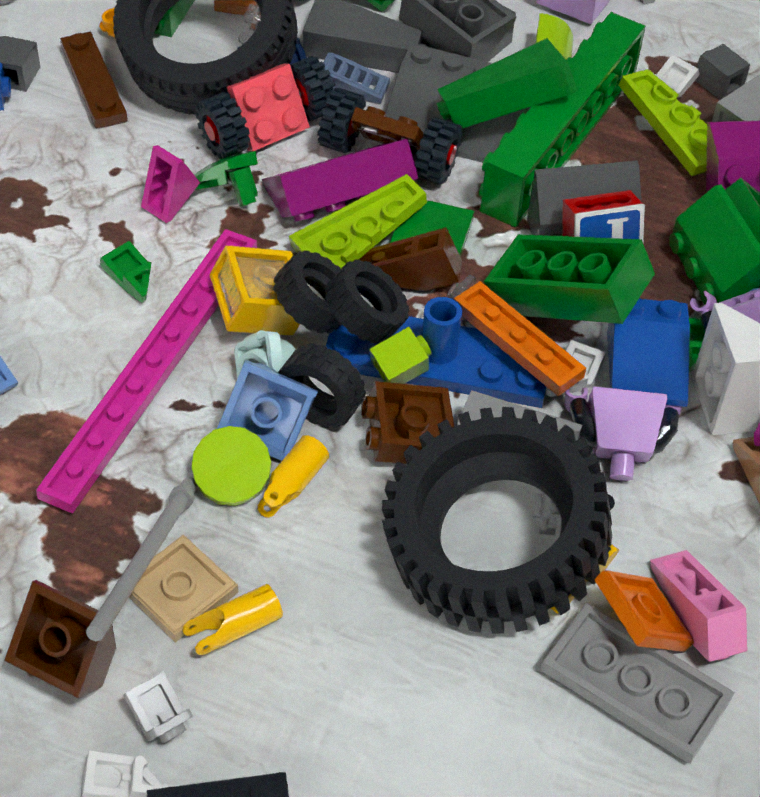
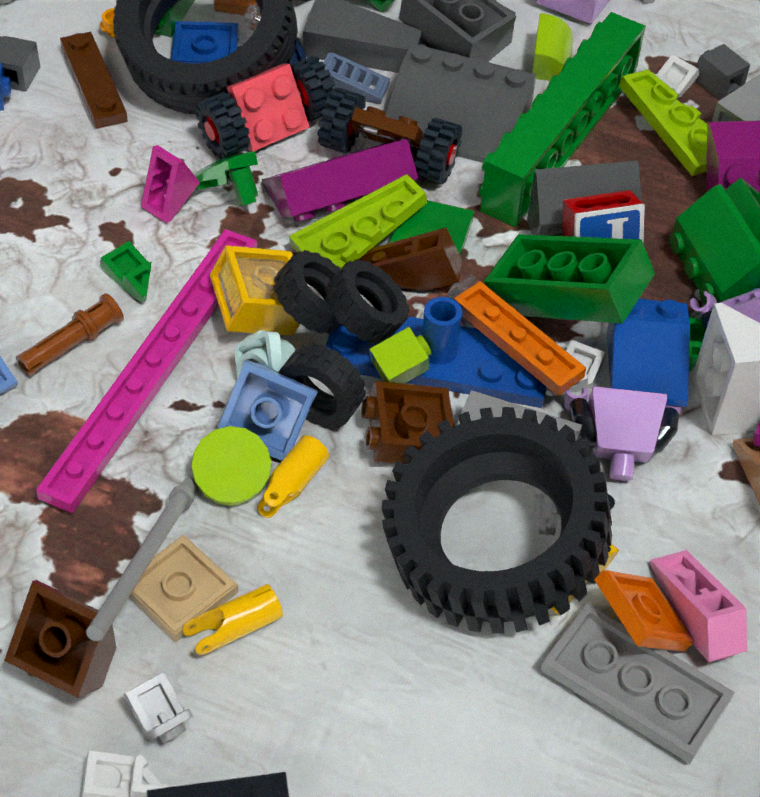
green slope [436,38,578,128] -> none
none -> dark orange pin [16,293,124,377]
none -> blue tile [171,21,239,64]

